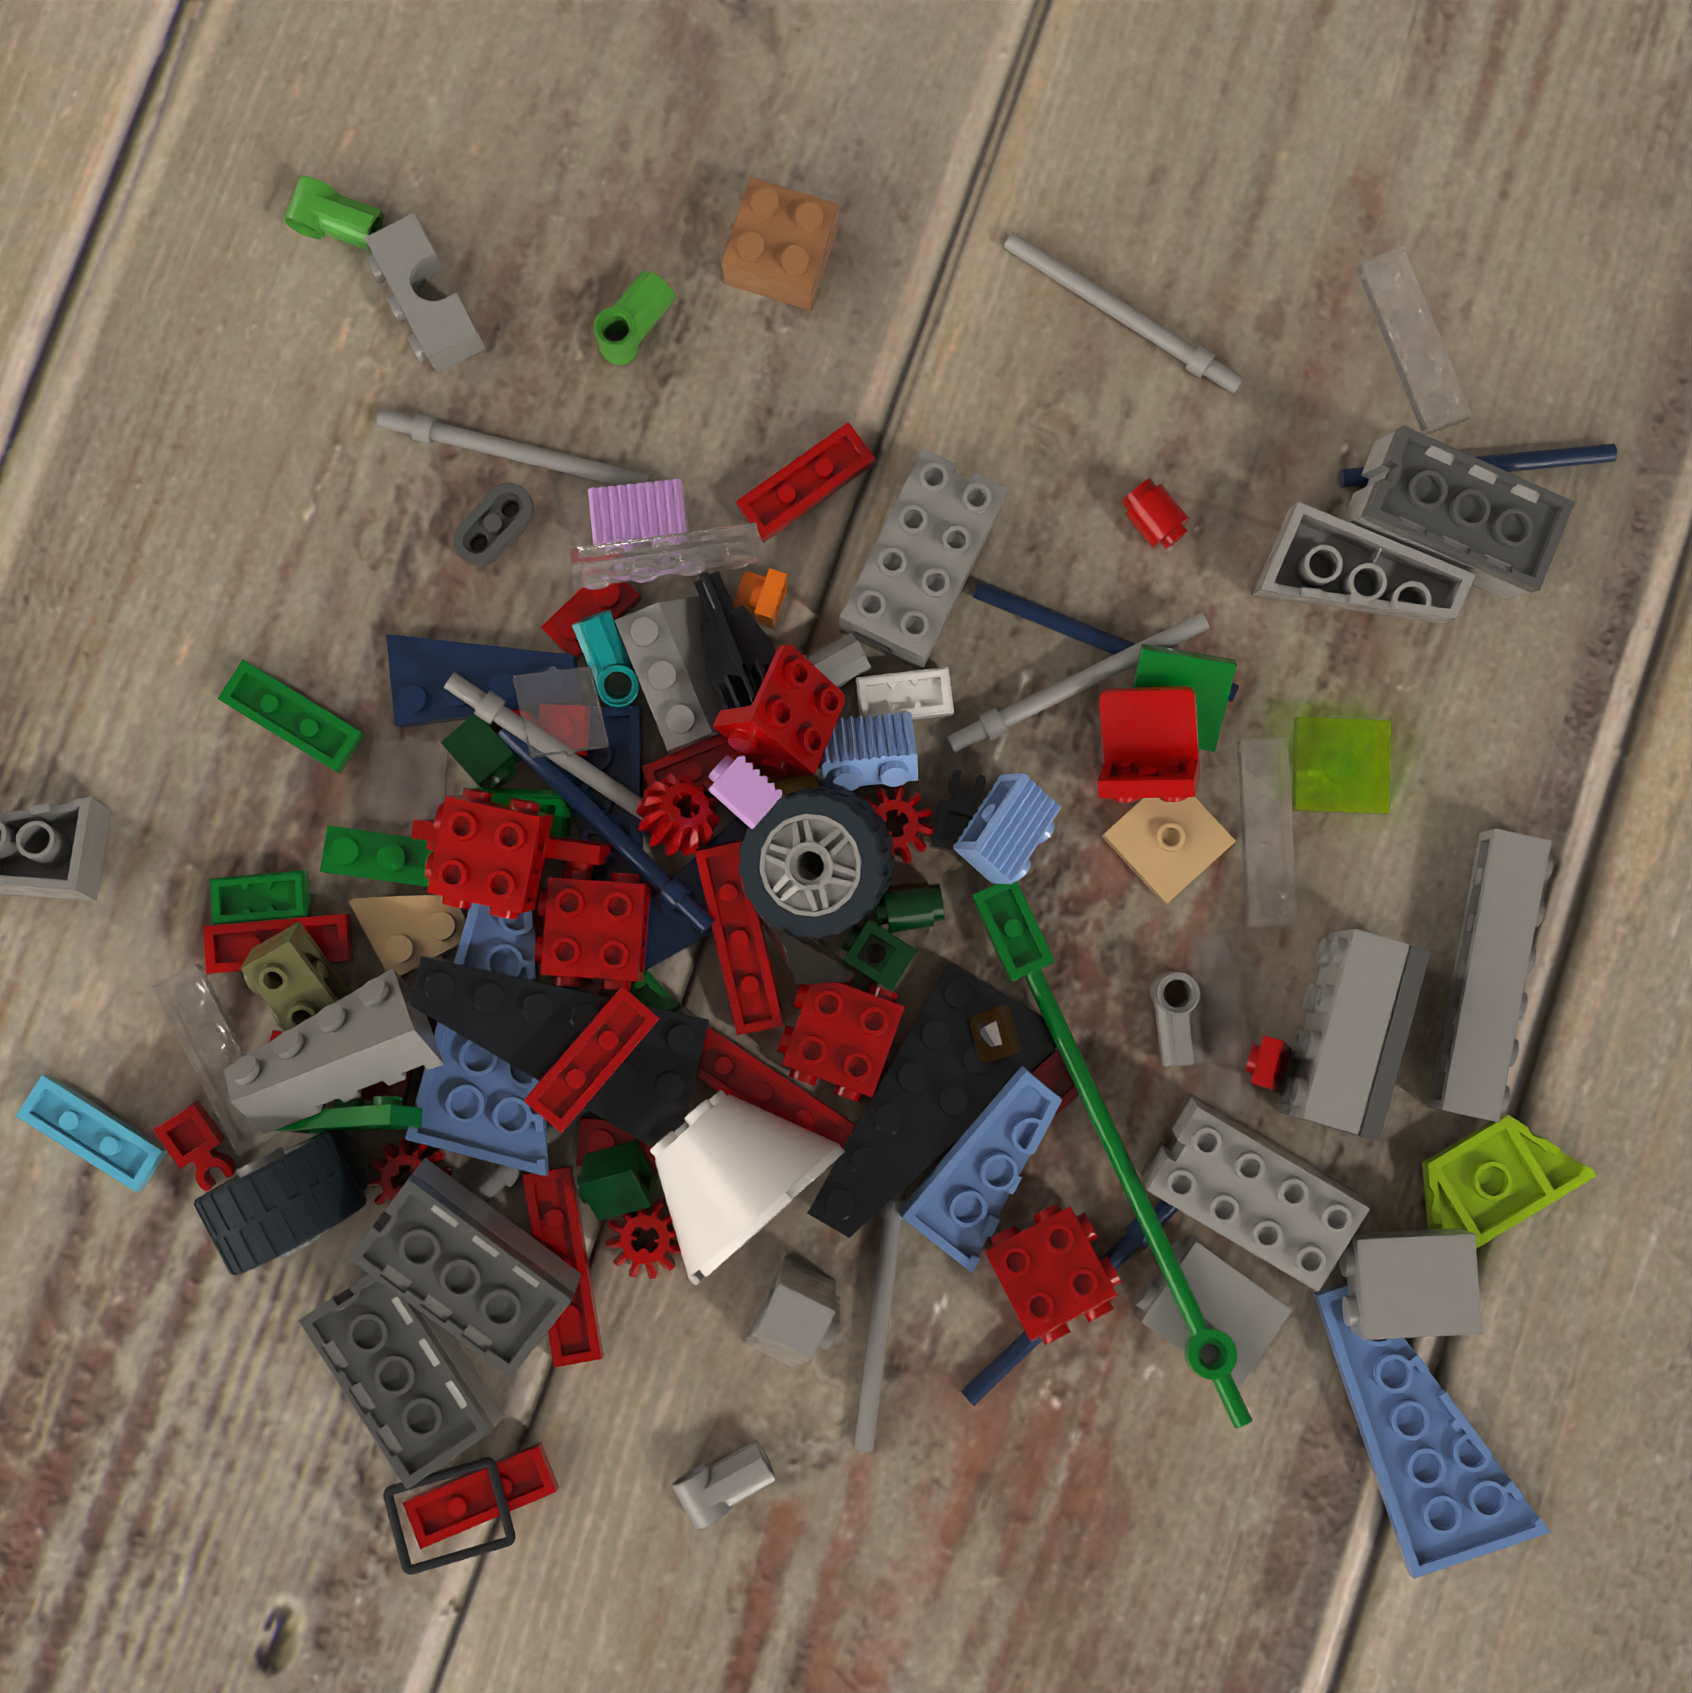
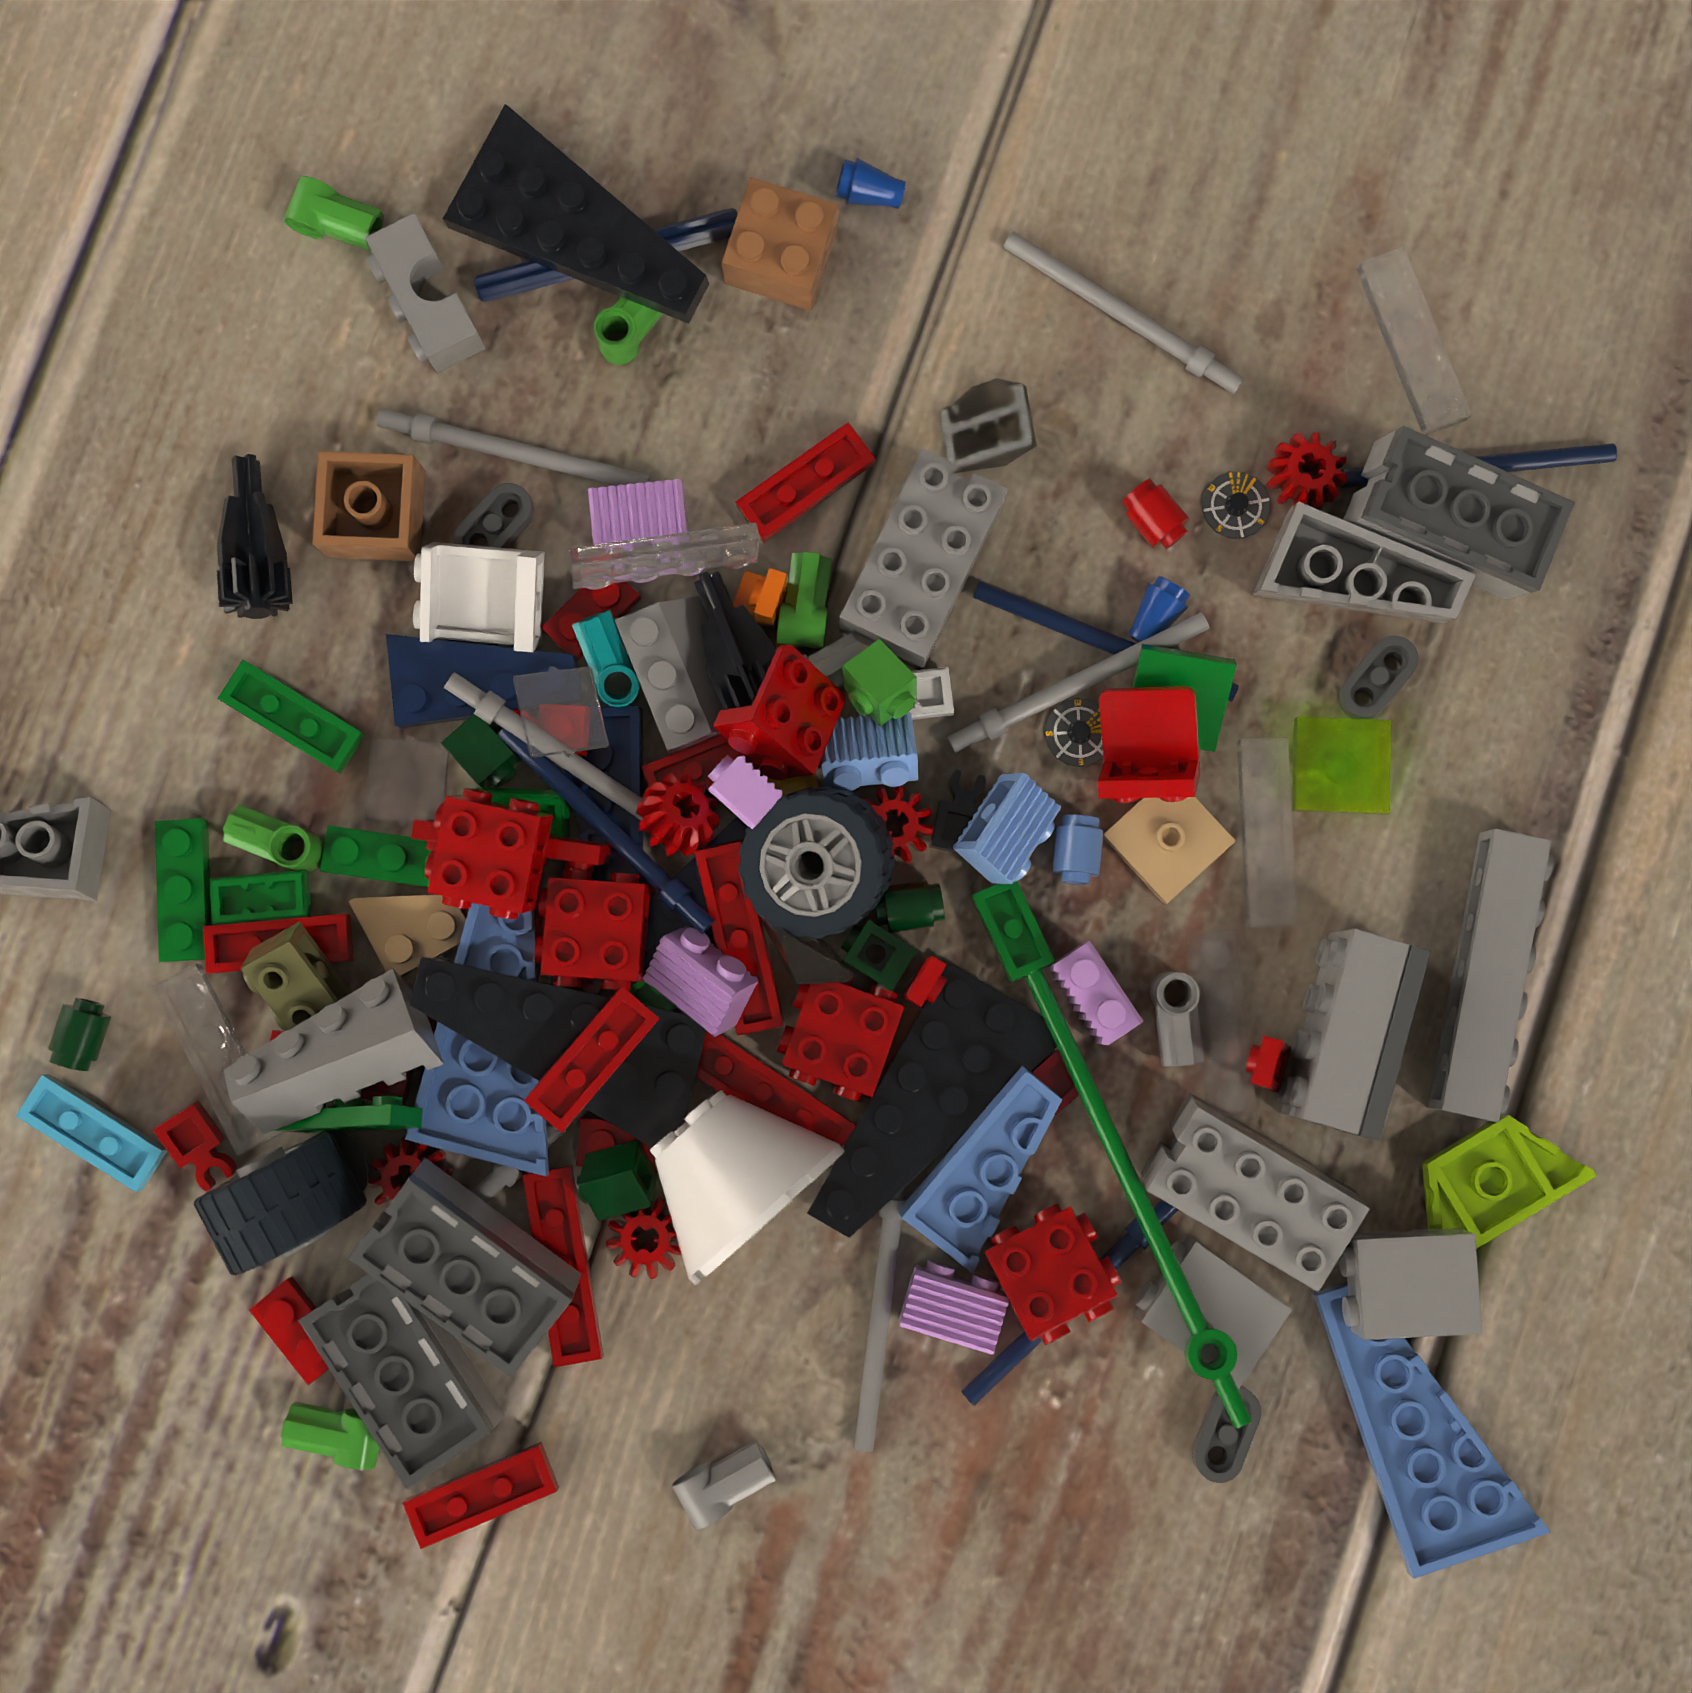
black piece [383,1457,516,1575] -> none
light grey wedge [743,1256,841,1368] -> none
dark brown slope [969,1005,1022,1063] -> none
none -> dark green brick [48,998,111,1071]
none -> green plate [155,818,211,963]
none -> black piece [217,454,293,619]
none -> bright green piece [223,804,324,872]
none -> red plate [249,1276,329,1385]
none -> bright green piece [281,1402,380,1470]
none -> medium nougat brick [312,451,426,561]
none -> white panel [413,542,545,652]
none -> black wing [443,104,709,324]
none -> dark blue axle [474,208,738,302]
none -> lavender brick [642,926,758,1037]
none -> bright green piece [777,552,832,649]
none -> blue cone [836,158,906,209]
none -> bright green brick [843,638,917,727]
none -> lavender brick [898,1260,1009,1355]
none -> red plate [903,956,947,1007]
none -> clear smoke slope [939,378,1037,473]
none -> dark grey piece [1044,698,1103,767]
none -> lavender brick [1047,941,1143,1045]
none -> medium blue brick [1052,815,1103,885]
none -> blue cone [1127,576,1190,642]
none -> dark grey plate [1192,1385,1261,1483]
none -> dark grey piece [1202,472,1270,539]
none -> red gear [1266,432,1348,510]
none -> dark grey plate [1339,636,1419,721]

